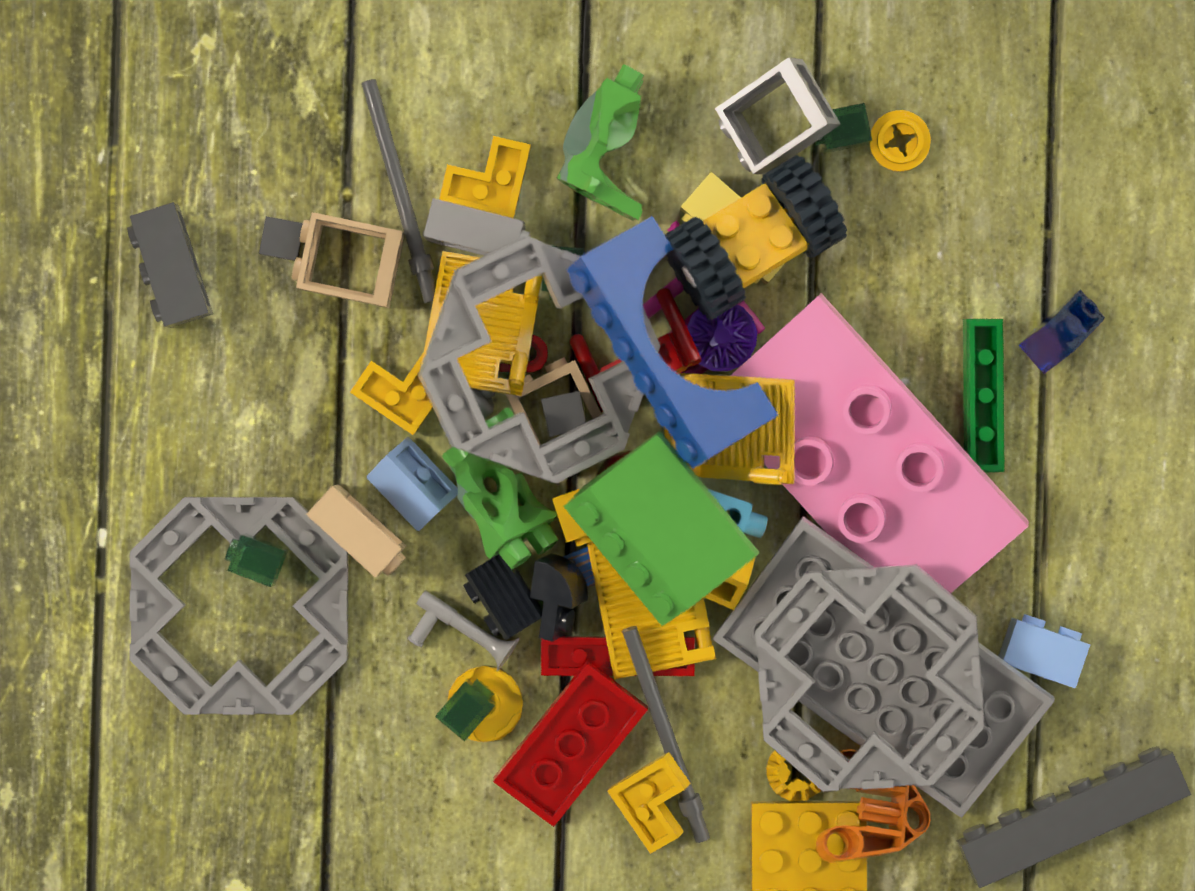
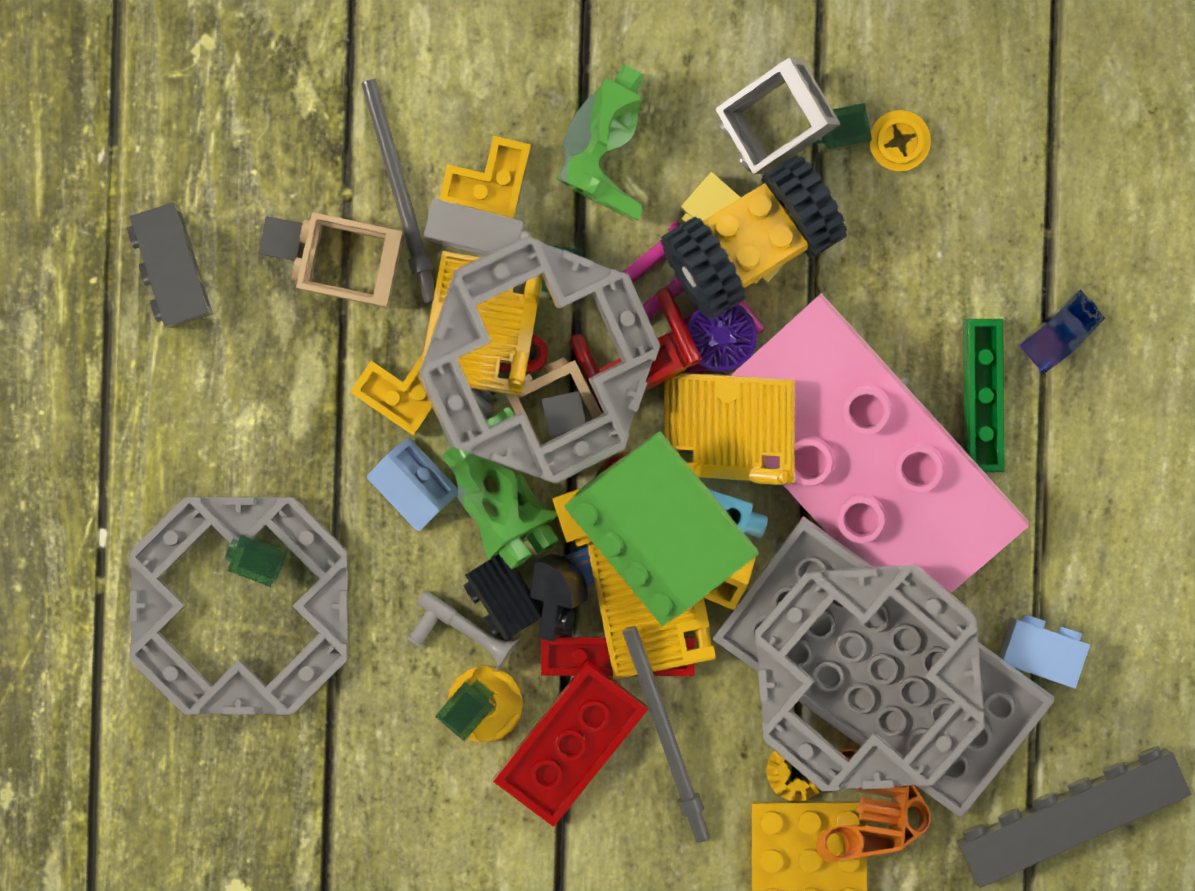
tan window [306,484,407,578] -> none
arch [566,216,778,469] -> none
yellow plate [607,752,691,854] -> none

